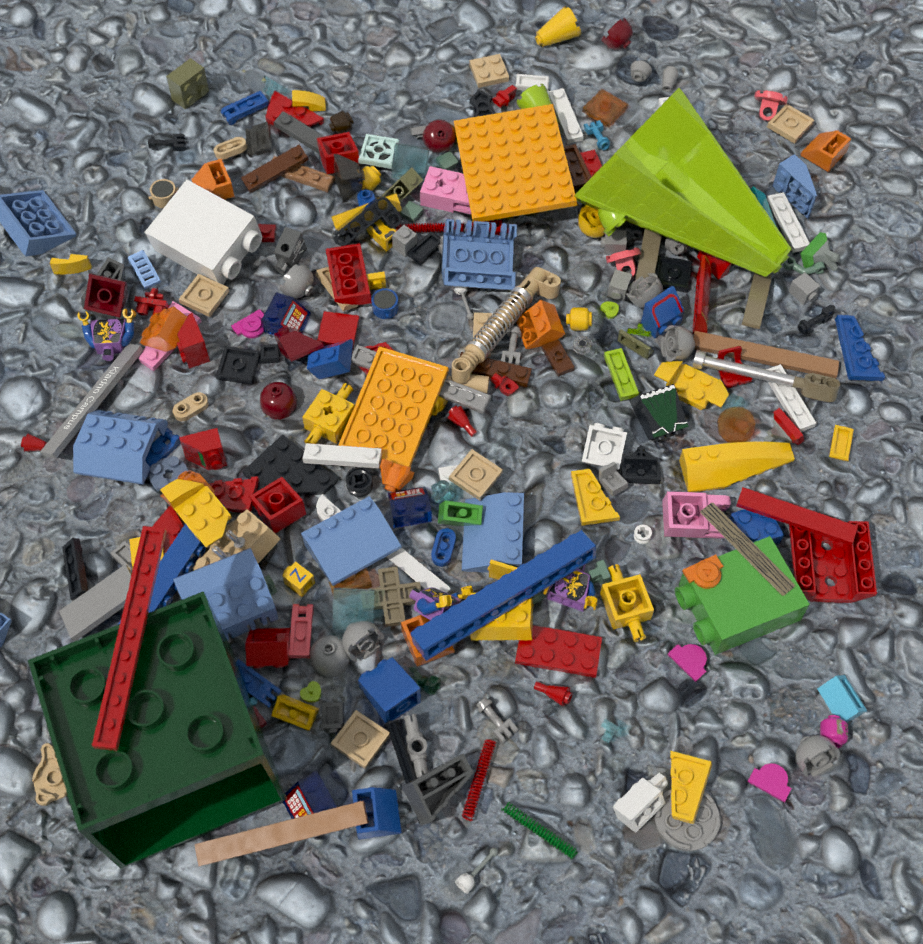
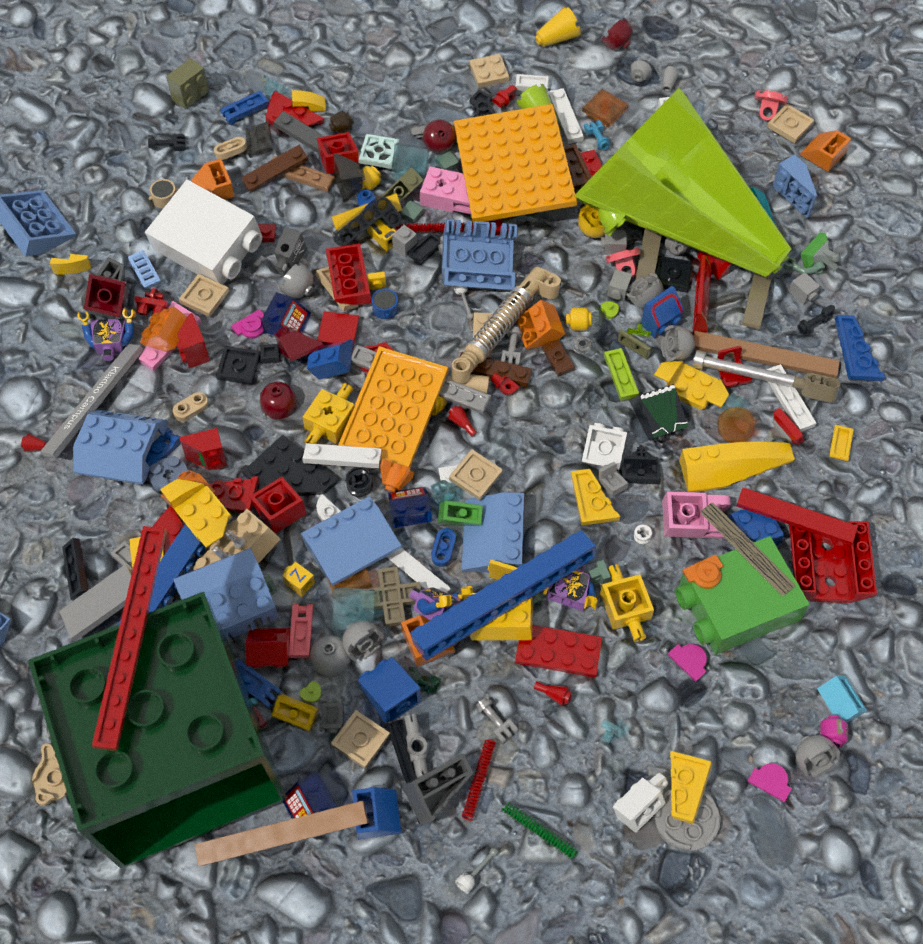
white plate [767,192,810,253] -> none

